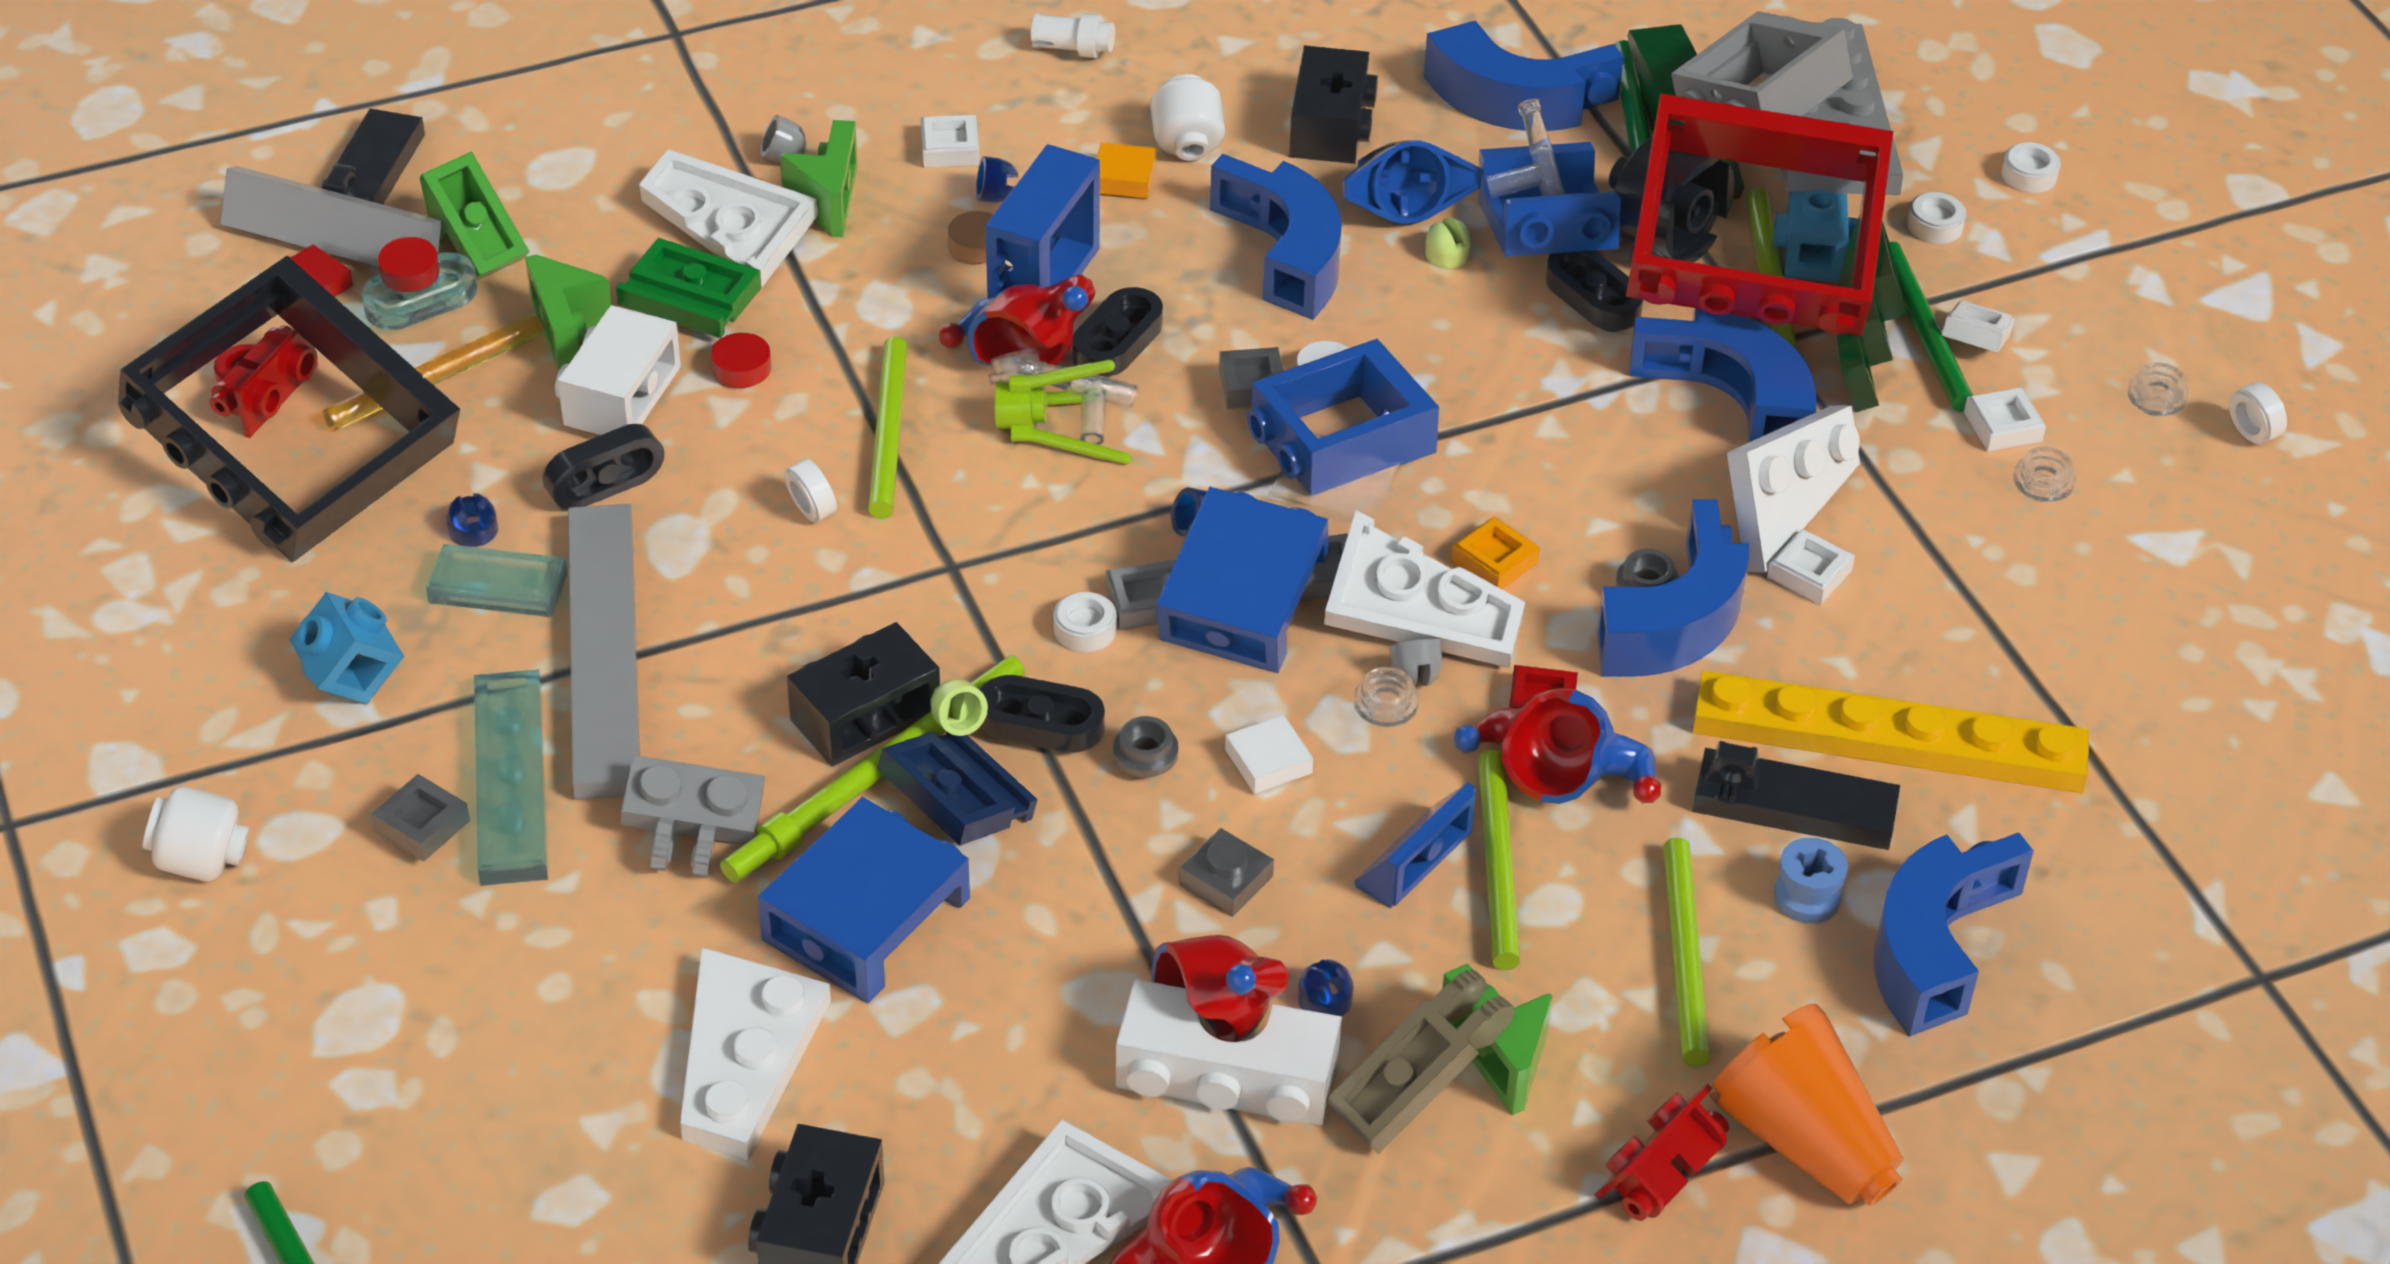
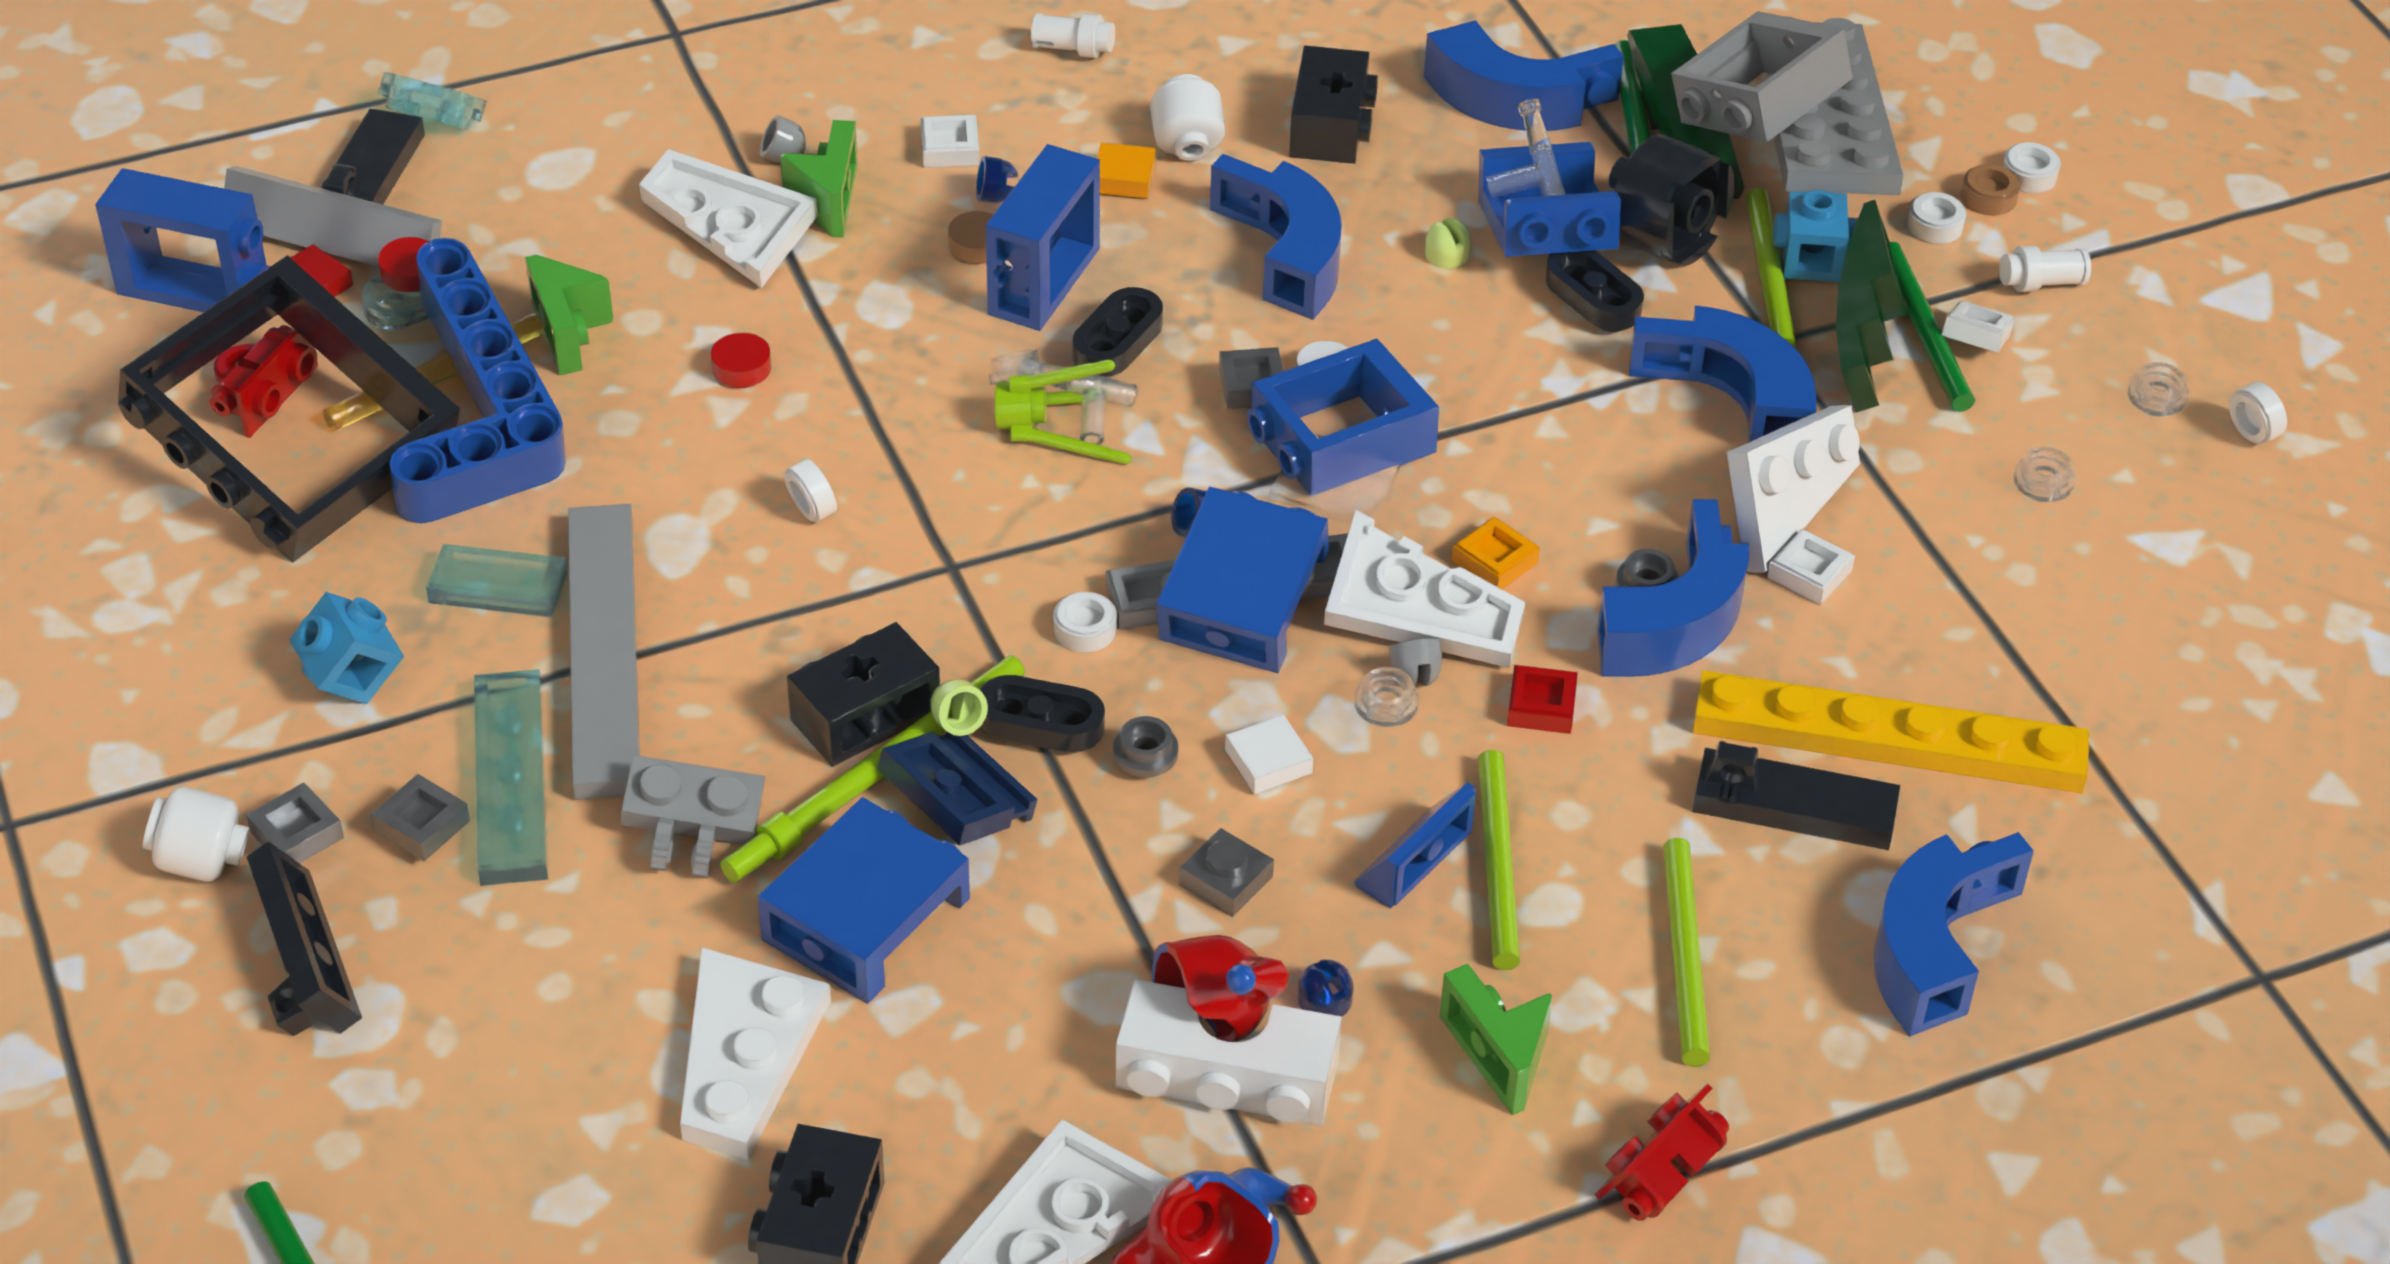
bright green slope [420,151,530,282] -> none
clear blue hinge [446,493,498,547] -> none
black plate [542,424,665,510] -> none
white brick [555,305,681,435] -> none
green plate [616,237,762,338] -> none
lime bar [868,336,907,519] -> none
red piece [938,274,1096,370] -> none
dark tan hinge [1327,969,1515,1154] -> none
blue hat [1343,140,1482,224] -> none
red piece [1453,688,1661,804] -> none
red window [1626,94,1894,336] -> none
orange cone [1709,1004,1904,1206] -> none
medium blue wheel [1774,838,1848,923] -> none
white tile [1964,387,2046,452] -> none
none -> blue window [95,168,270,312]
none -> flat silver plate [246,782,344,863]
none -> black hinge [247,841,362,1036]
none -> clear light blue plate [377,72,487,130]
none -> blue beam [389,238,566,523]
none -> medium nougat tile [1961,164,2020,216]
none -> white animal [1999,246,2091,292]

